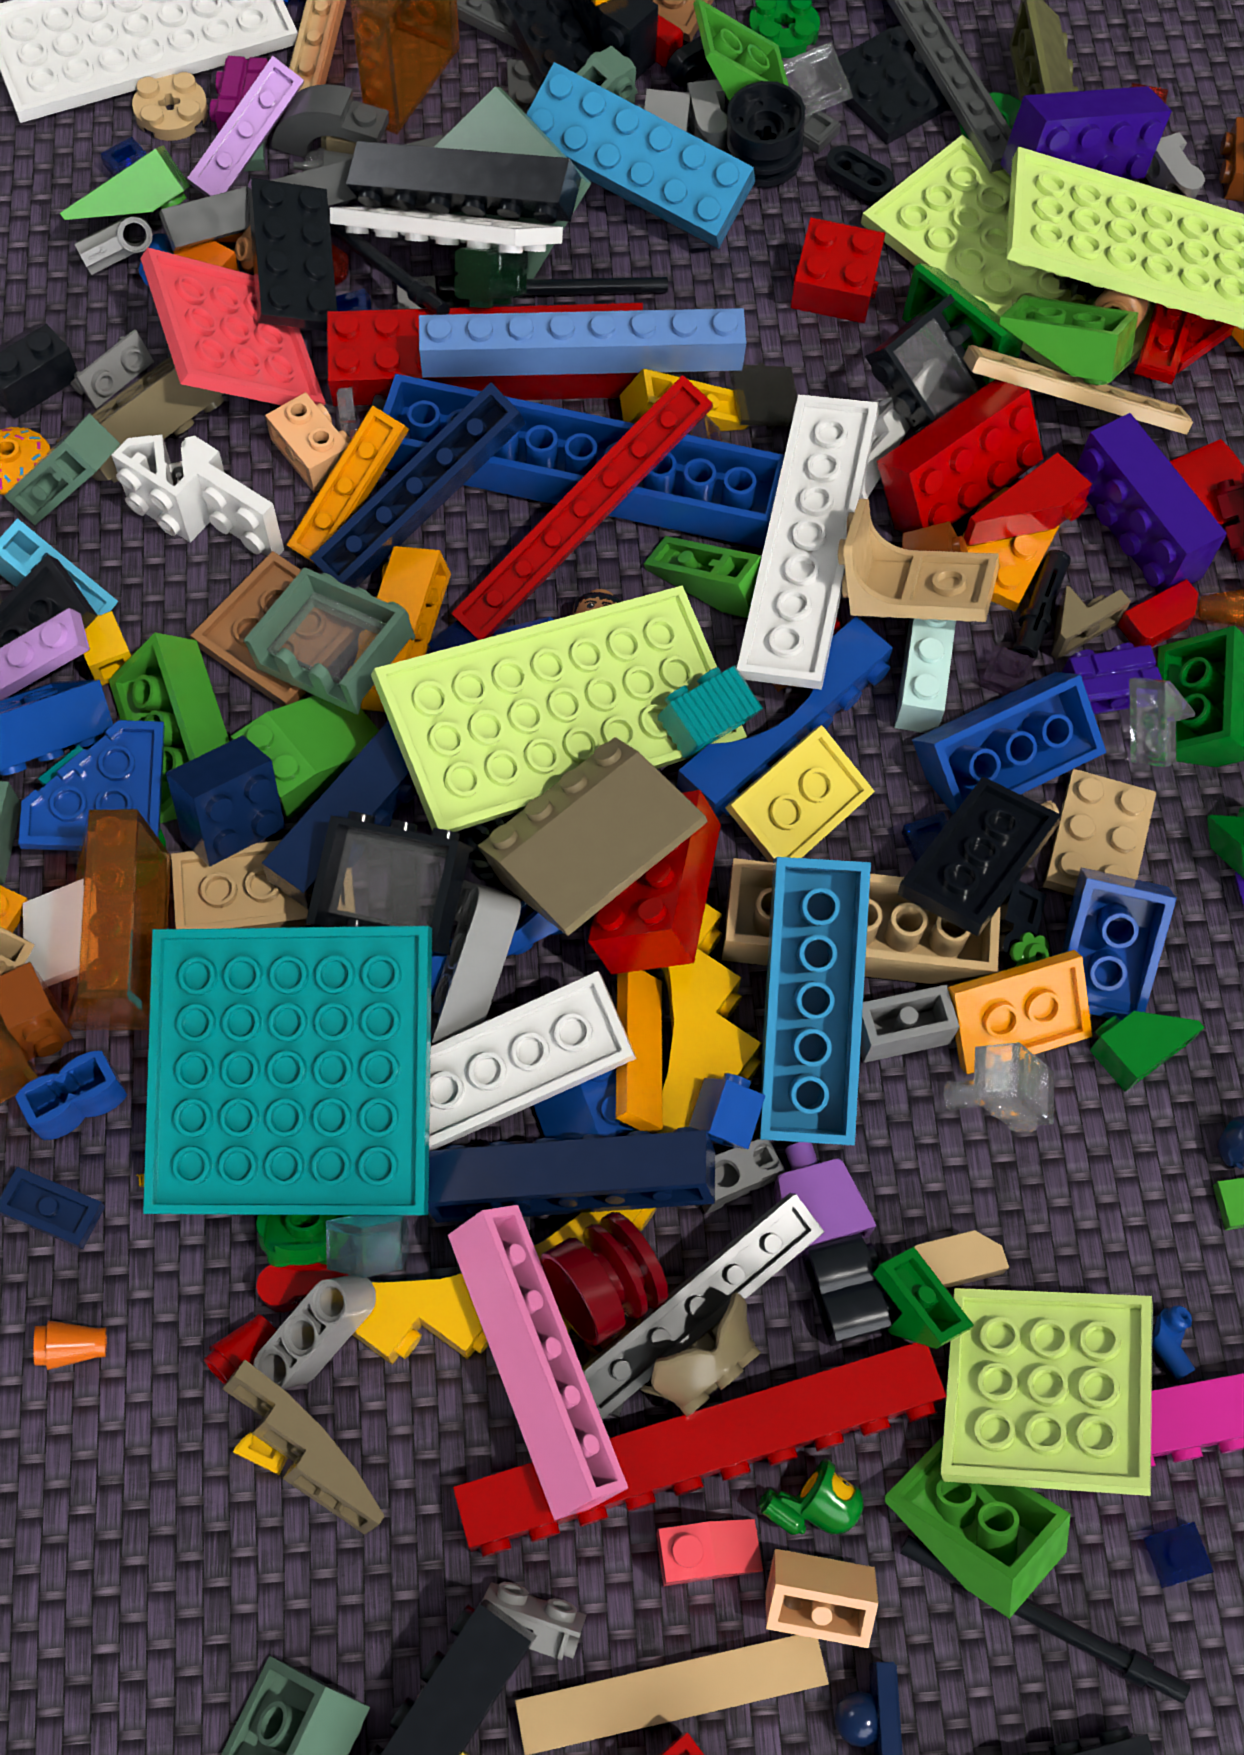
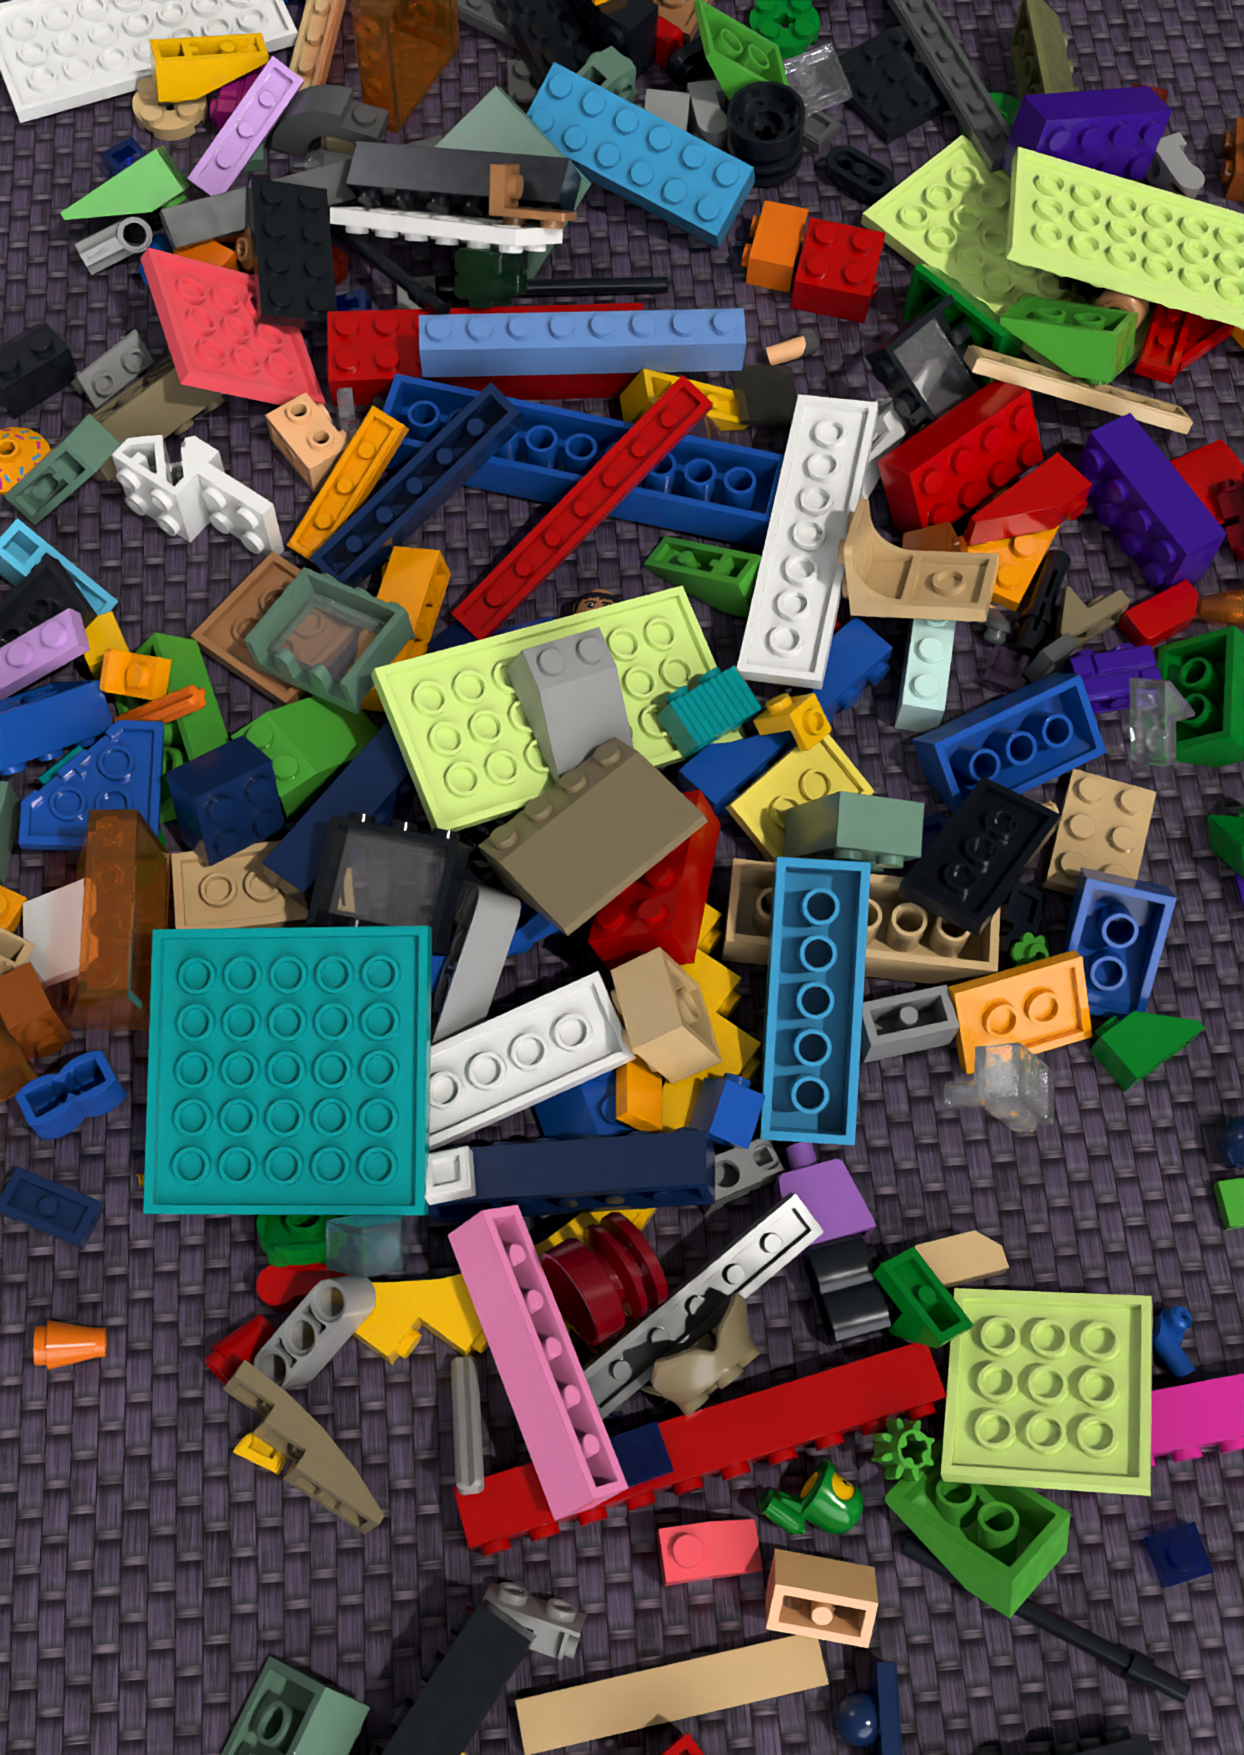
none -> light orange bracket [99,649,172,700]
none -> orange axle [113,684,206,724]
none -> yellow slope [149,33,269,103]
none -> white tile [425,1146,476,1205]
none -> light grey axle [450,1355,485,1496]
none -> medium nougat bracket [489,163,577,229]
none -> light grey slope [507,627,634,784]
none -> clear blue plate [609,1421,674,1490]
none -> tan brick [610,947,722,1084]
none -> orange brick [741,200,809,293]
none -> yellow bracket [753,693,831,751]
none -> light nougat arm [766,328,819,366]
none -> sand green brick [783,791,924,873]
none -> bright green gear [871,1418,935,1481]
none -> dark grey arm [975,604,1011,645]
none -> dark grey tile [1023,632,1077,683]

